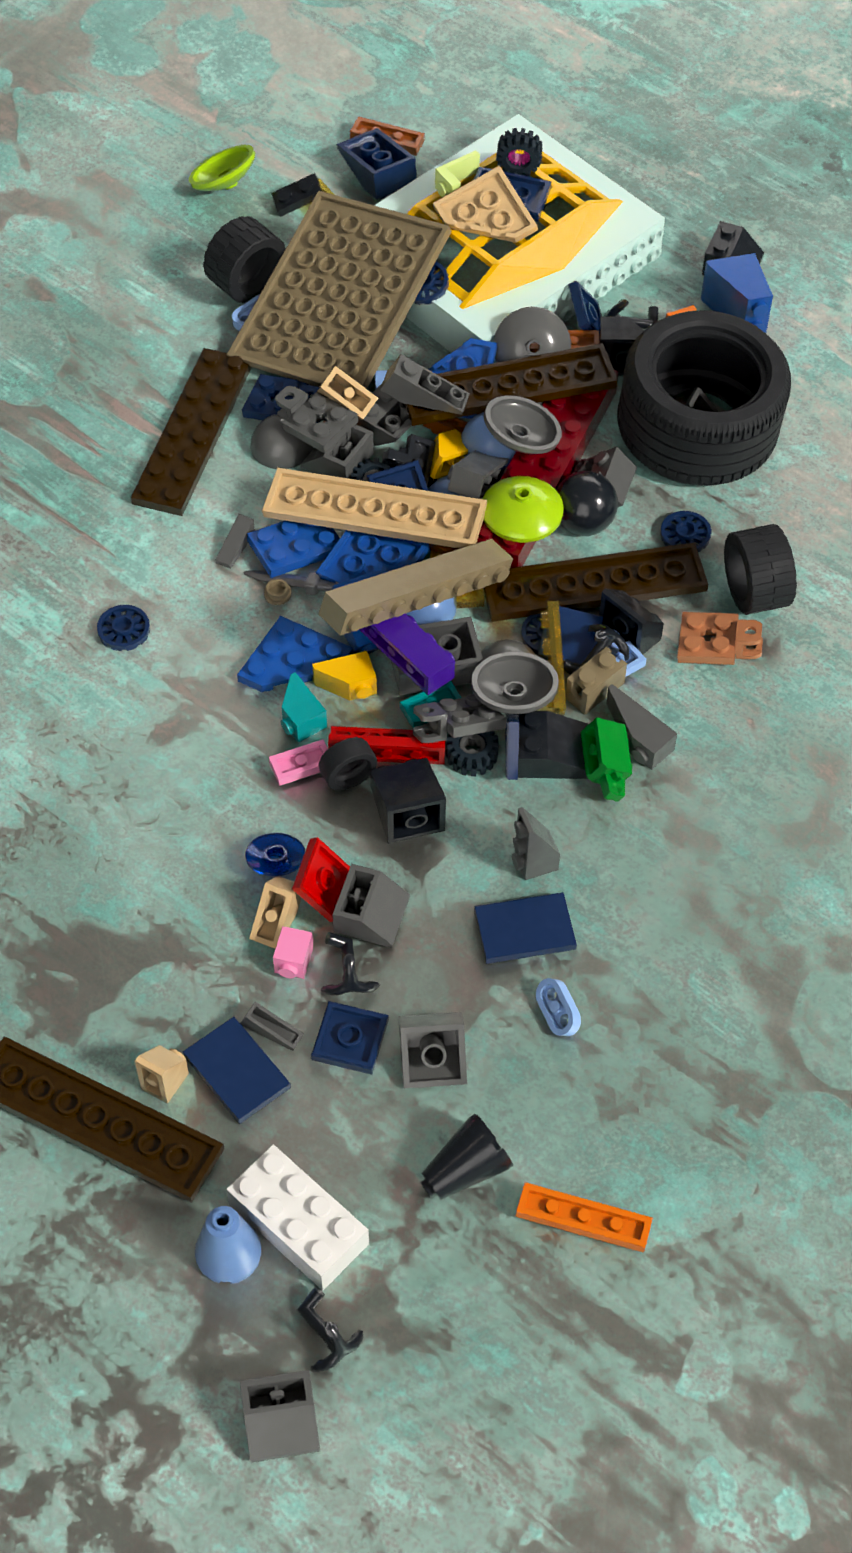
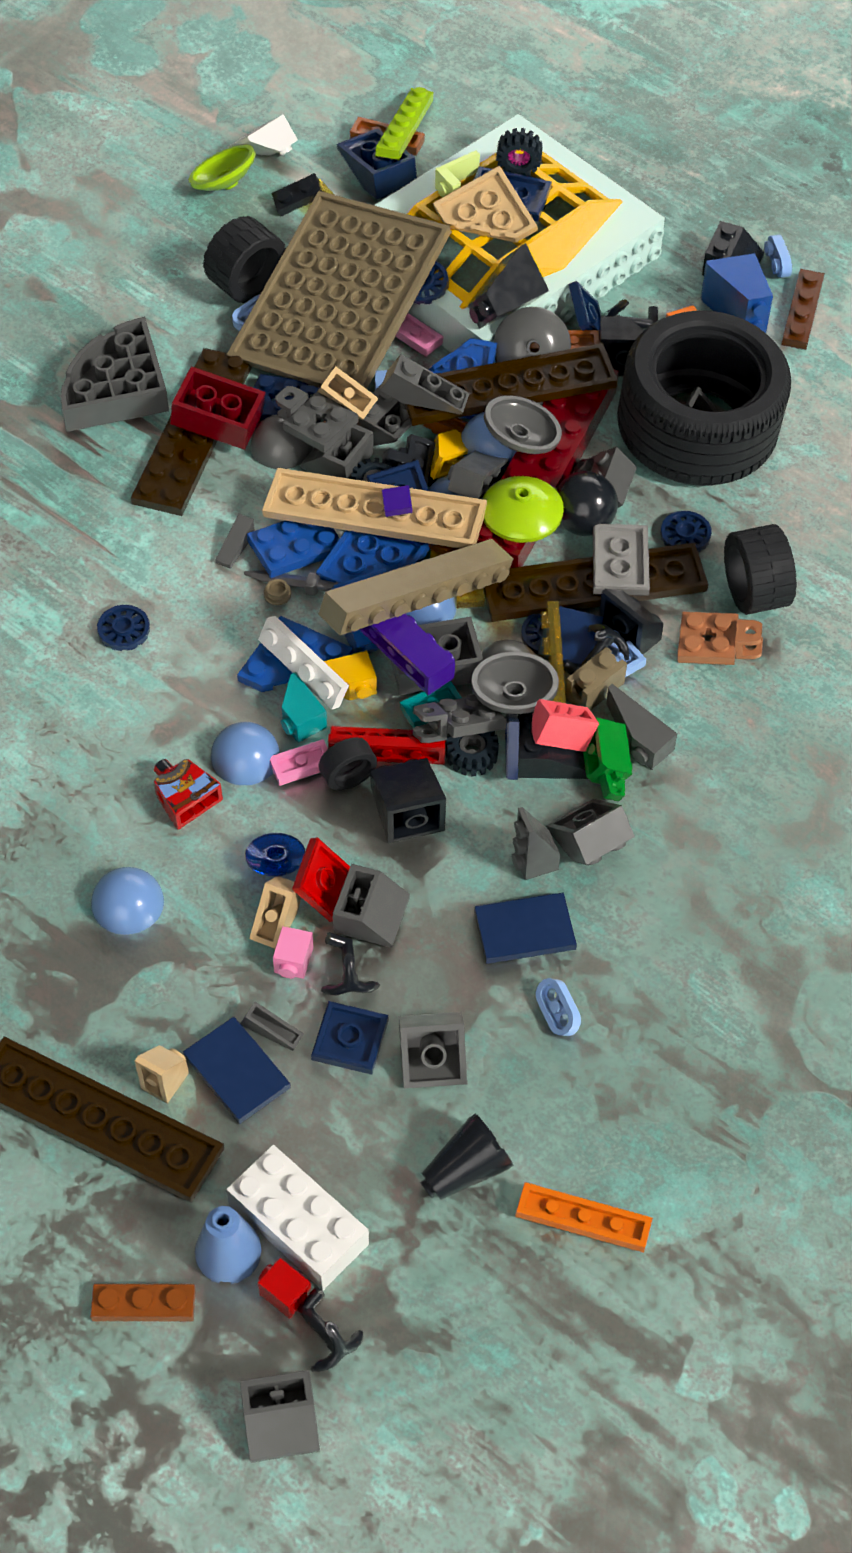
none -> dark grey brick [61,316,169,432]
none -> medium blue piece [91,867,164,935]
none -> dark orange plate [91,1284,196,1322]
none -> torso [154,759,223,830]
none -> dark red brick [170,366,266,450]
none -> medium blue piece [211,722,280,785]
none -> white slope [227,115,297,156]
none -> white plate [258,616,349,710]
none -> red brick [258,1258,312,1319]
none -> lime plate [375,87,434,160]
none -> dark purple tile [382,485,413,517]
none -> bright pink plate [395,313,443,357]
none -> black slope [468,243,549,329]
none -> coral brick [532,699,599,752]
none -> slope [546,799,635,866]
none -> light grey tile [593,524,650,596]
none -> light blue plate [764,234,792,278]
none -> reddish brown plate [781,269,825,350]

